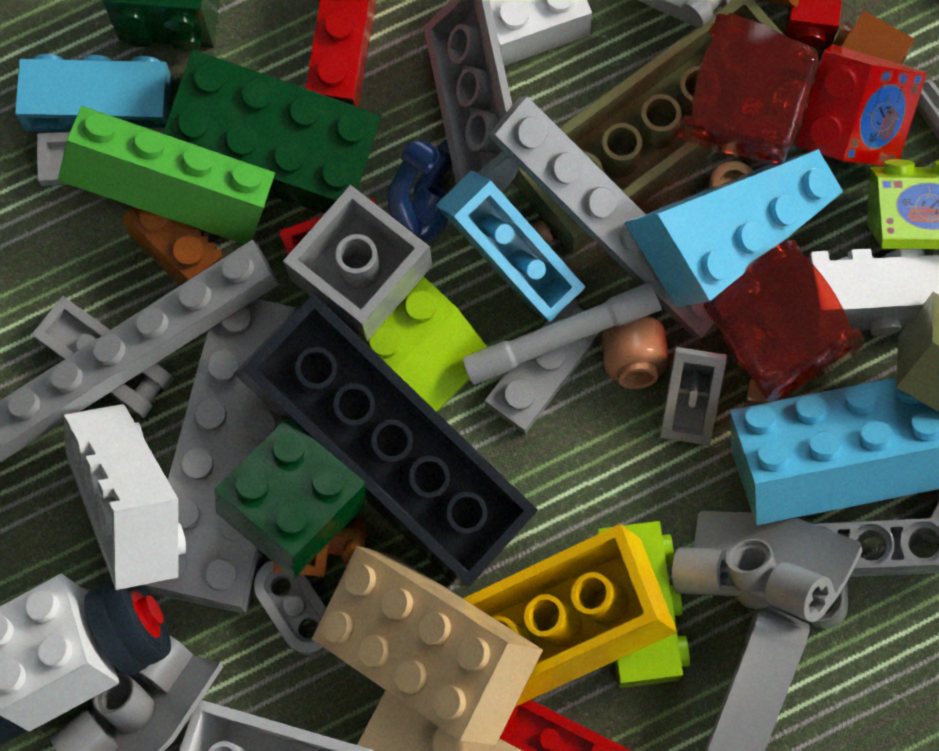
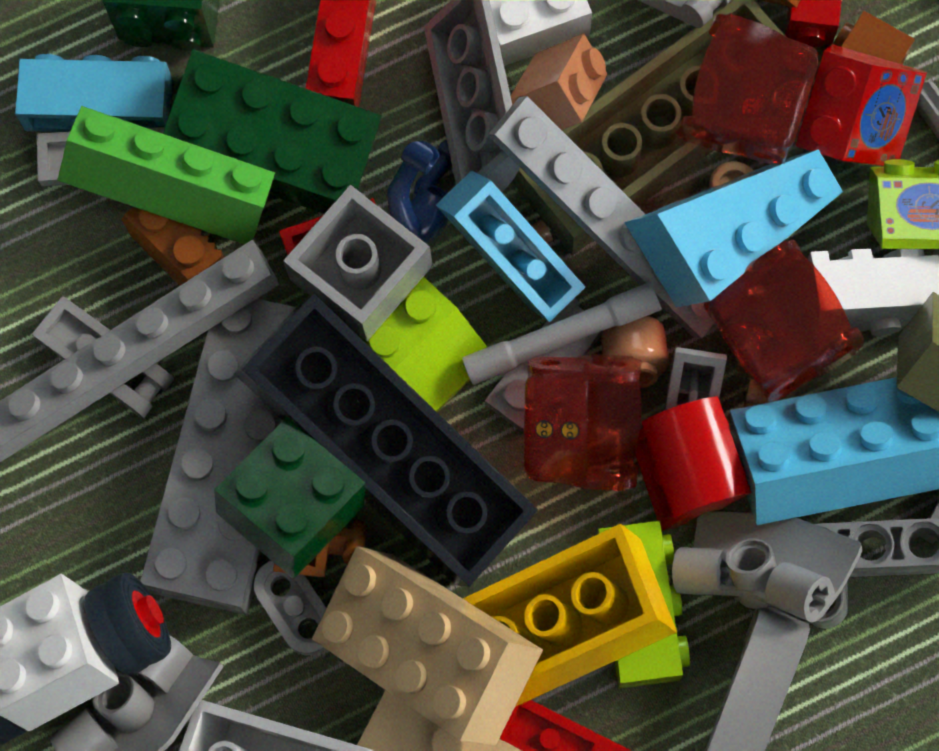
white wedge [64,404,186,590] -> none
none -> nougat brick [511,33,608,130]
none -> clear red piece [524,354,642,491]
none -> red brick [629,396,752,531]

